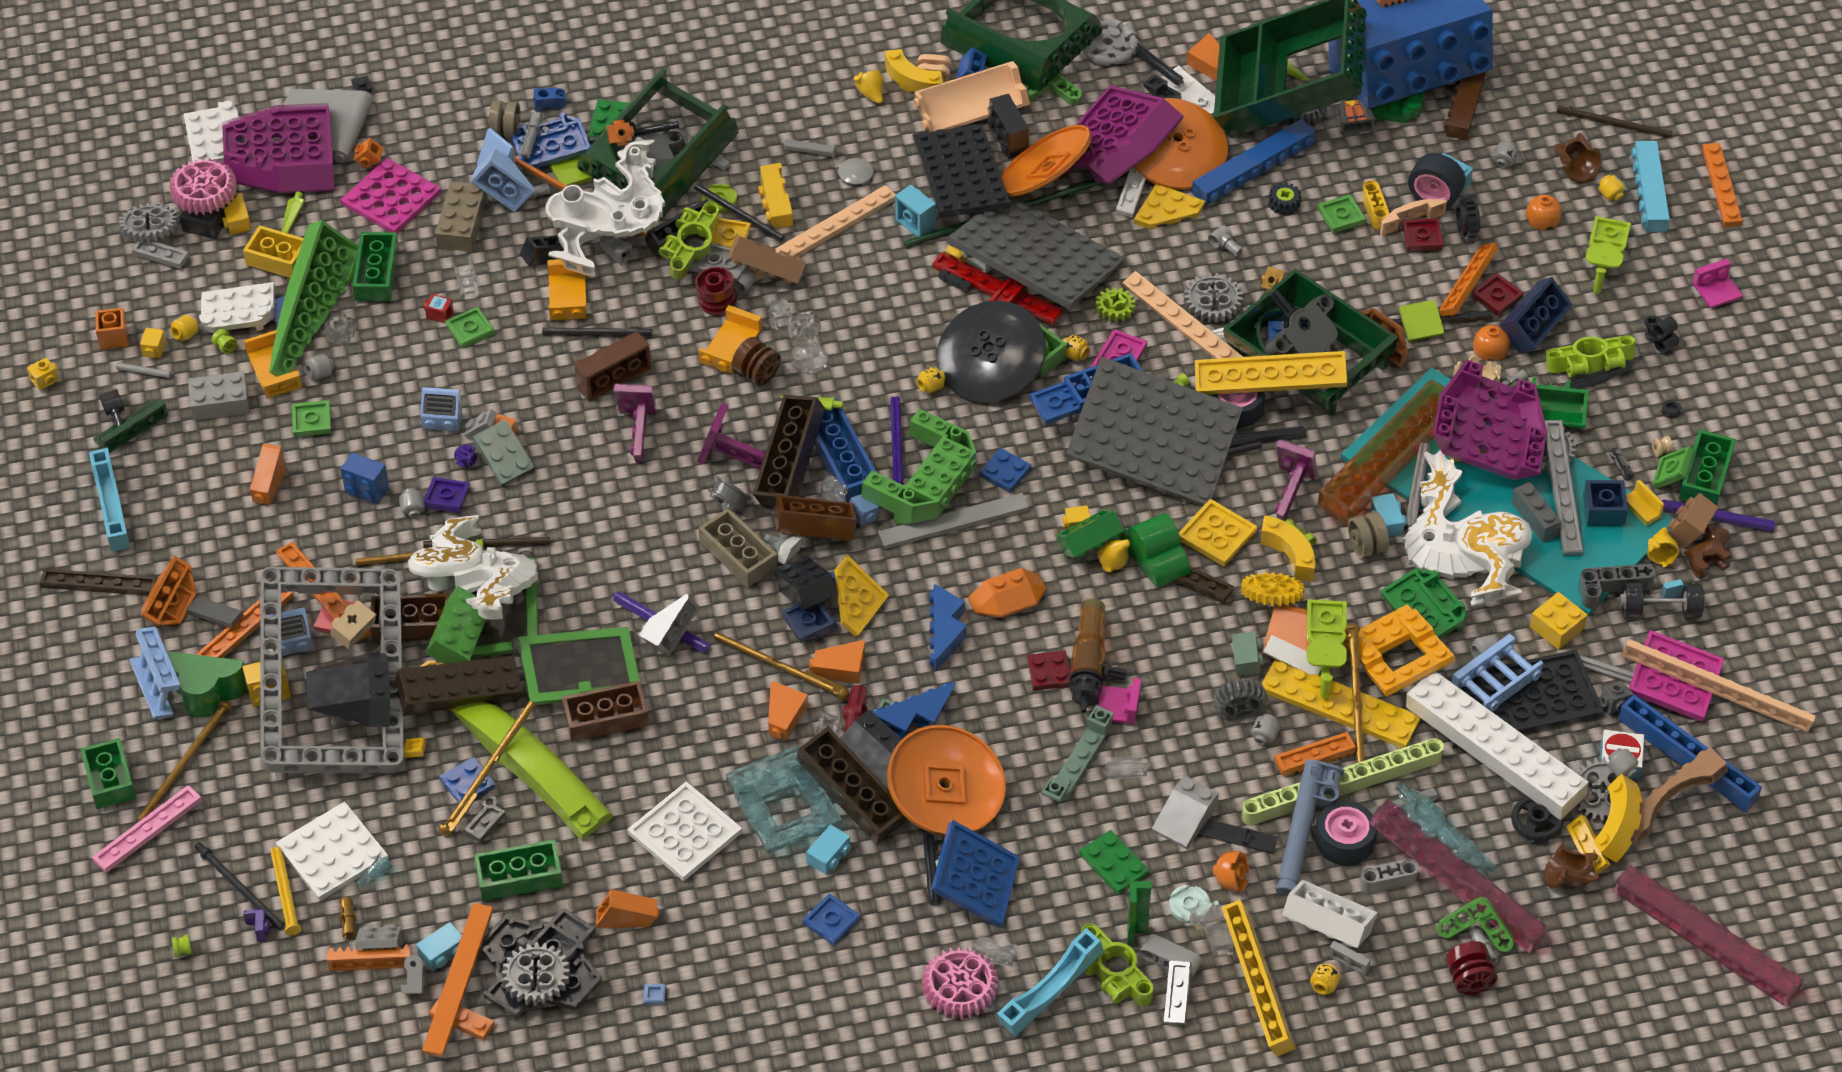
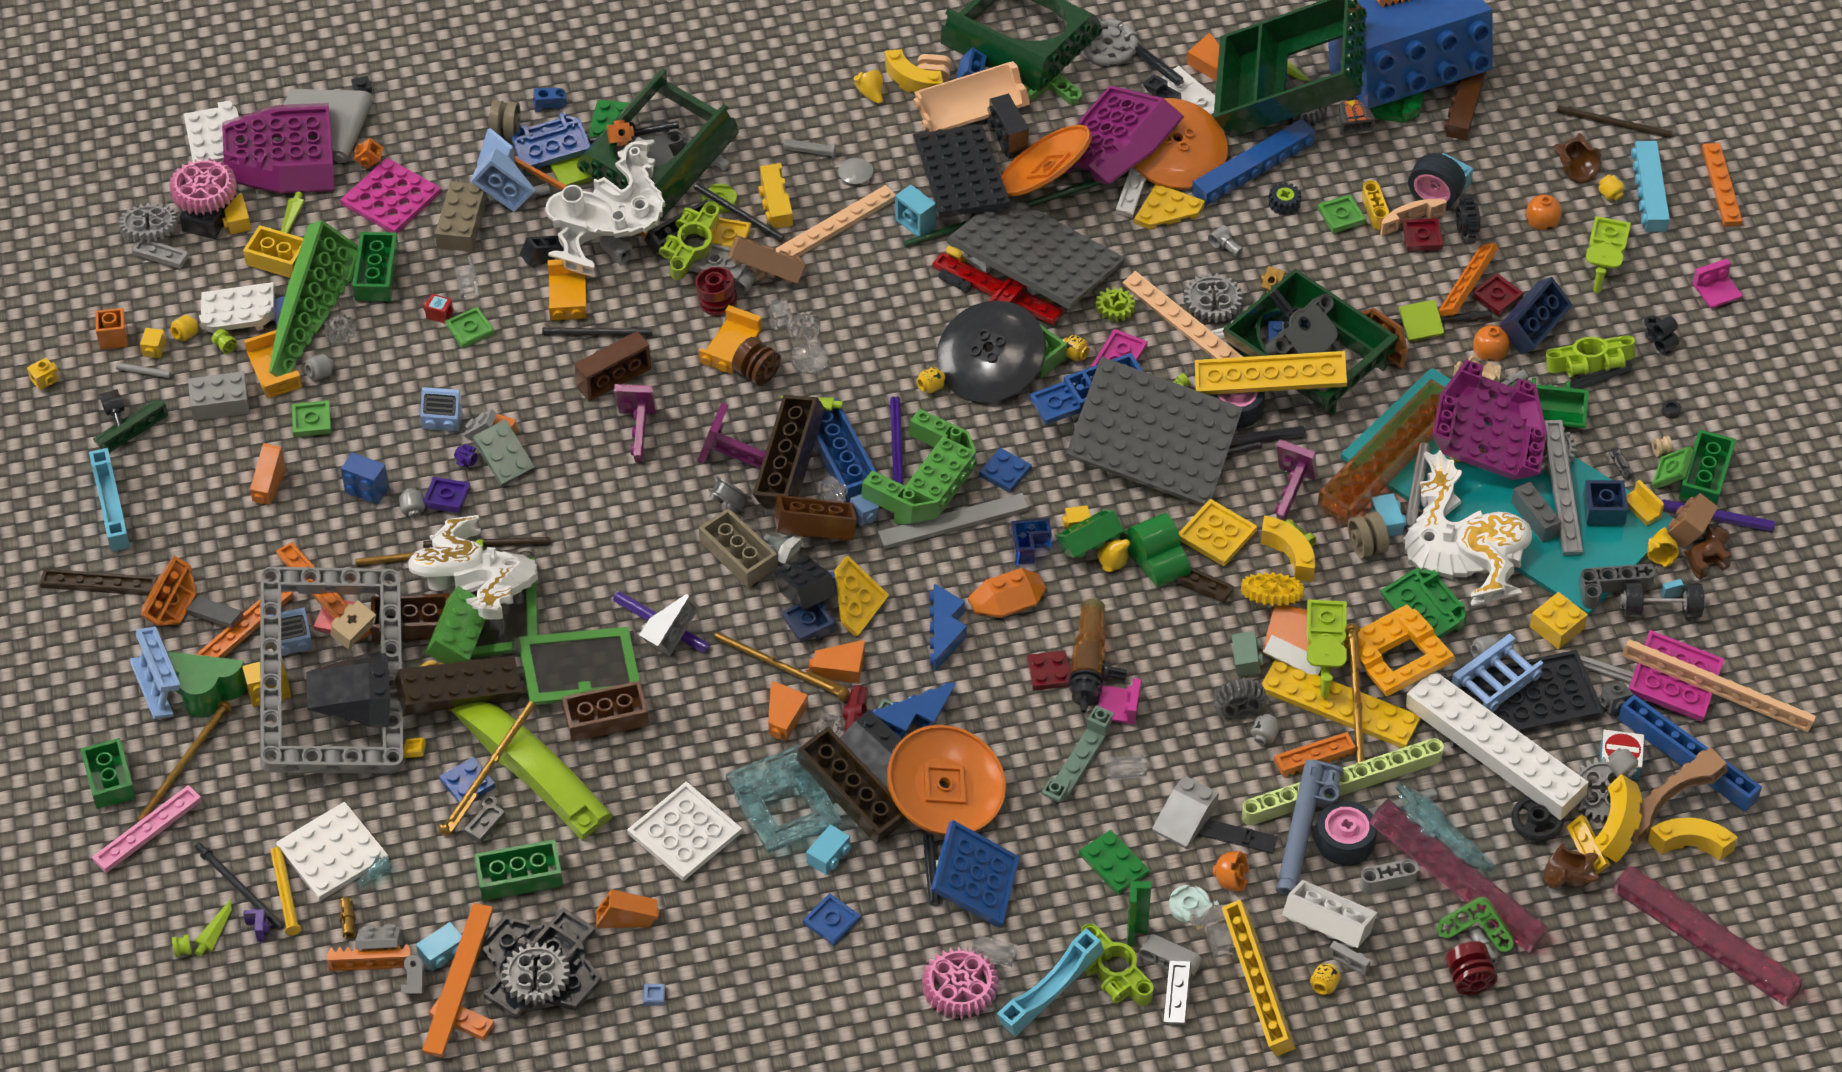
light grey axle [520,112,543,159] -> none
light grey head [1492,141,1518,168] -> none
none -> lime bar [194,899,232,957]
none -> clear blue brick [1011,518,1052,565]
none -> yellow brick [1647,818,1738,861]

